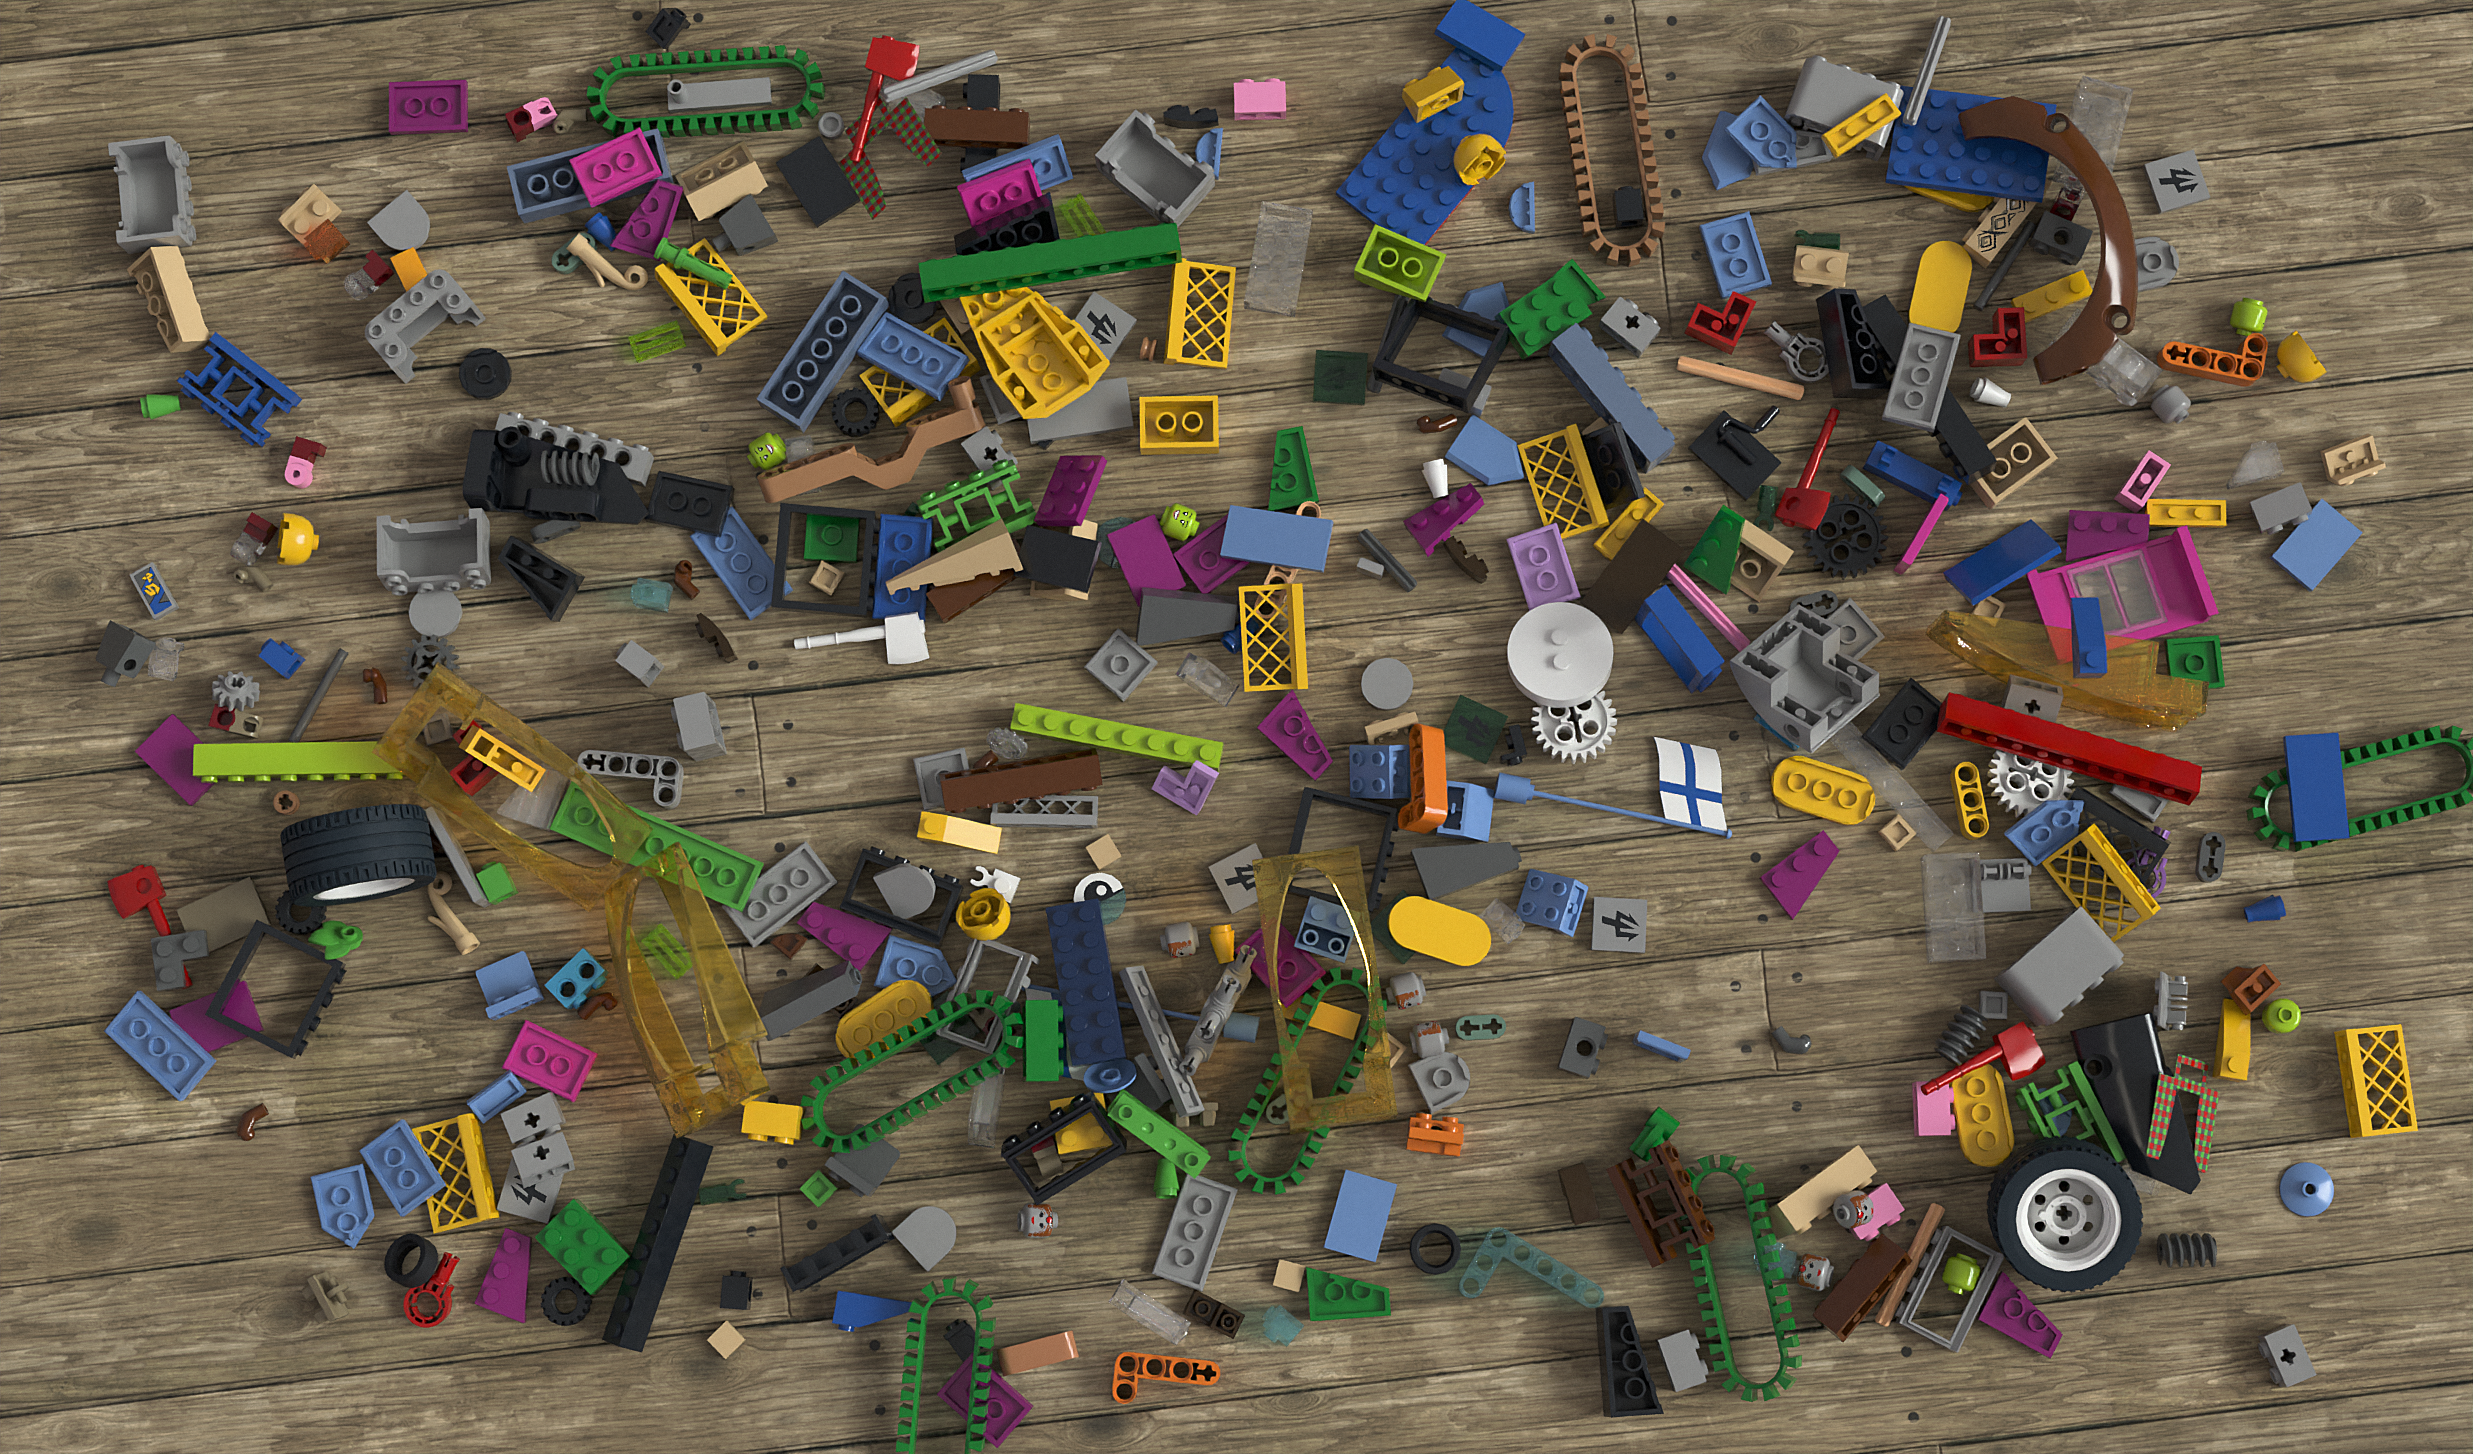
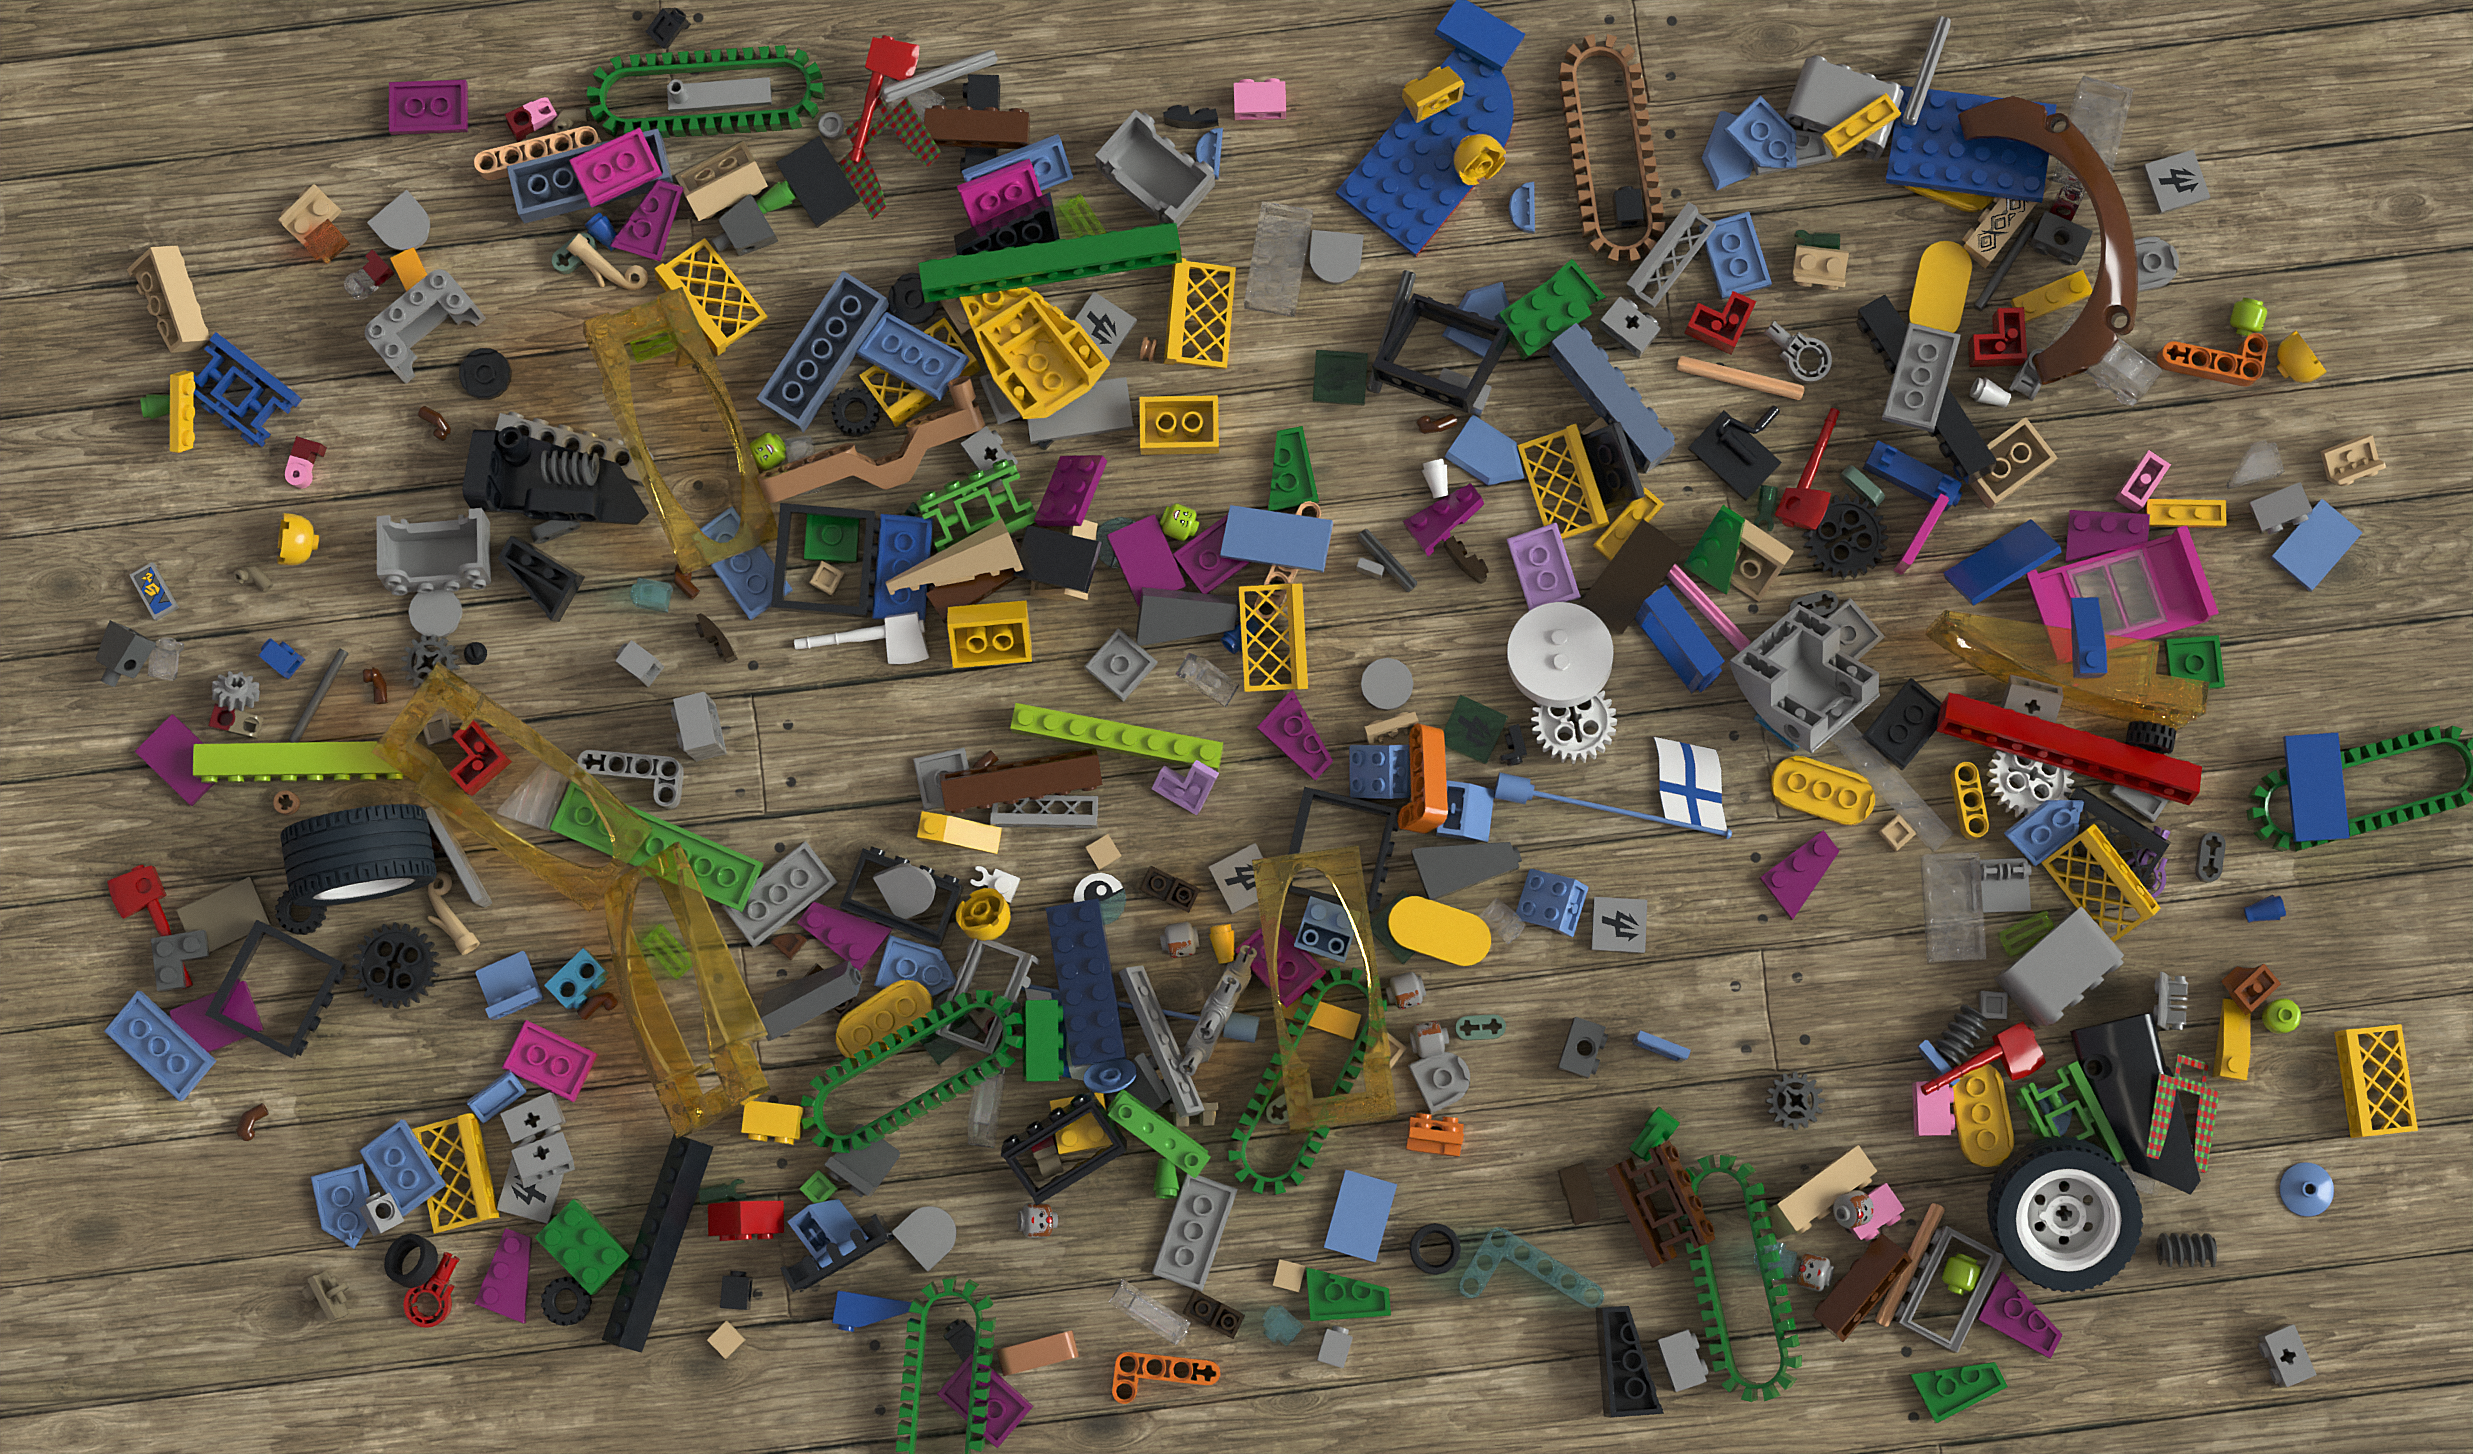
light grey windscreen [108,135,196,254] -> none
leg [230,512,278,566] -> none
bright green plate [308,920,363,960] -> none
yellow slope [459,725,546,792] -> none
bright green brick [476,861,518,905] -> none
black tile [645,471,735,537] -> none
bright green pin [654,237,733,290] -> none
clear gear [987,727,1028,759] -> none
lime slope [1354,224,1447,302] -> none
dark grey arm [1771,1026,1812,1054] -> none
black wedge [1816,288,1892,399] -> none
tan tile [1970,596,2007,628] -> none
light grey head [2151,385,2191,424] -> none
none -> yellow plate [170,370,195,453]
none -> black gear [352,922,441,1009]
none -> light grey brick [359,1192,404,1237]
none -> reddish brown arm [418,406,451,441]
none -> black piece [464,642,487,665]
none -> light nougat beam [474,126,602,180]
none -> clear yellow windscreen [583,287,778,575]
none -> red brick [708,1201,784,1241]
none -> bright green cone [756,180,796,214]
none -> medium blue slope [787,1199,868,1268]
none -> yellow brick [947,600,1032,668]
none -> dark brown slope [1138,866,1200,913]
none -> light grey tile [1310,230,1364,285]
none -> light grey brick [1317,1325,1353,1368]
none -> light grey fence [1626,201,1716,308]
none -> dark grey gear [1765,1072,1825,1130]
none -> green wing [1909,1362,2008,1424]
none -> medium blue tile [1917,1040,1960,1086]
none -> clear neon green tile [1997,910,2054,957]
none -> light grey piece [2009,348,2045,401]
none -> black tyre [2125,721,2177,754]

